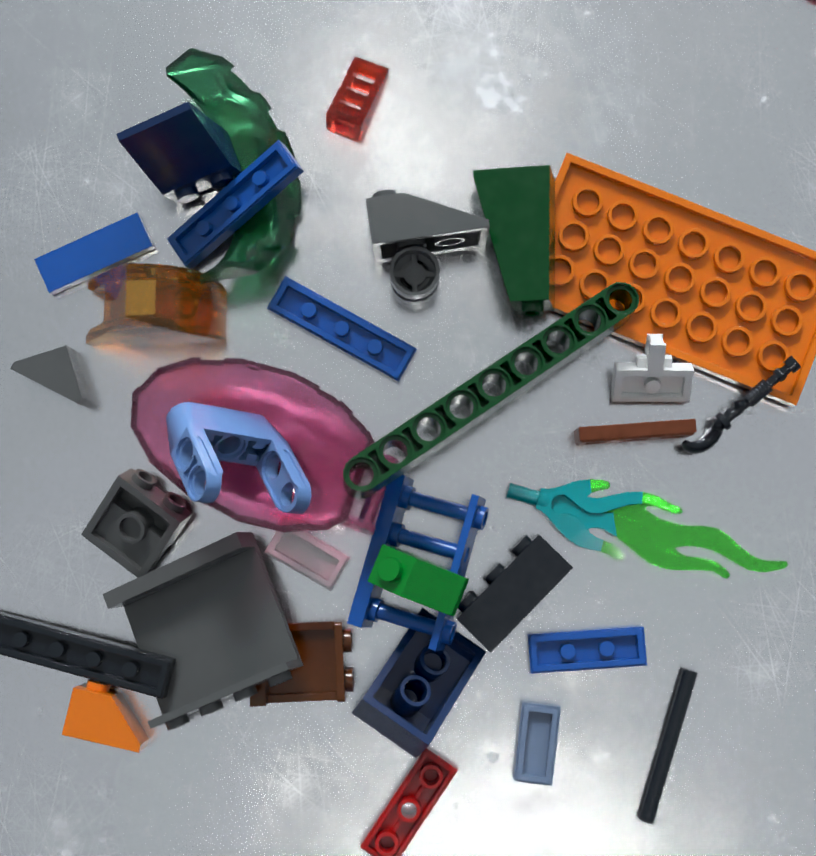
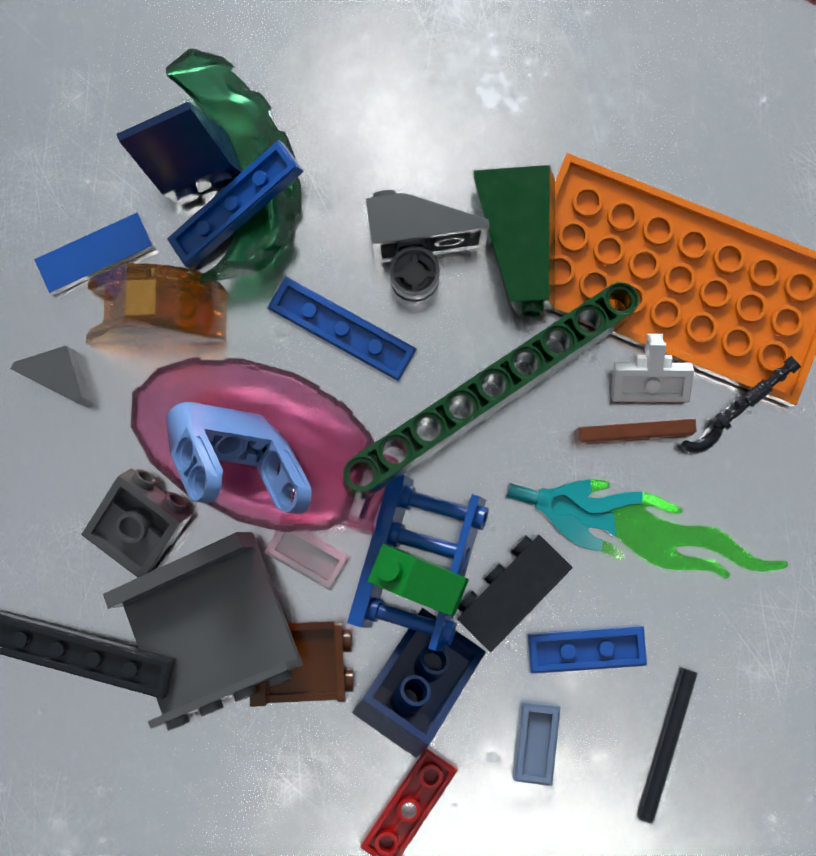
orange slope [62,679,149,753] -> none
clear red slope [326,56,389,142] -> none

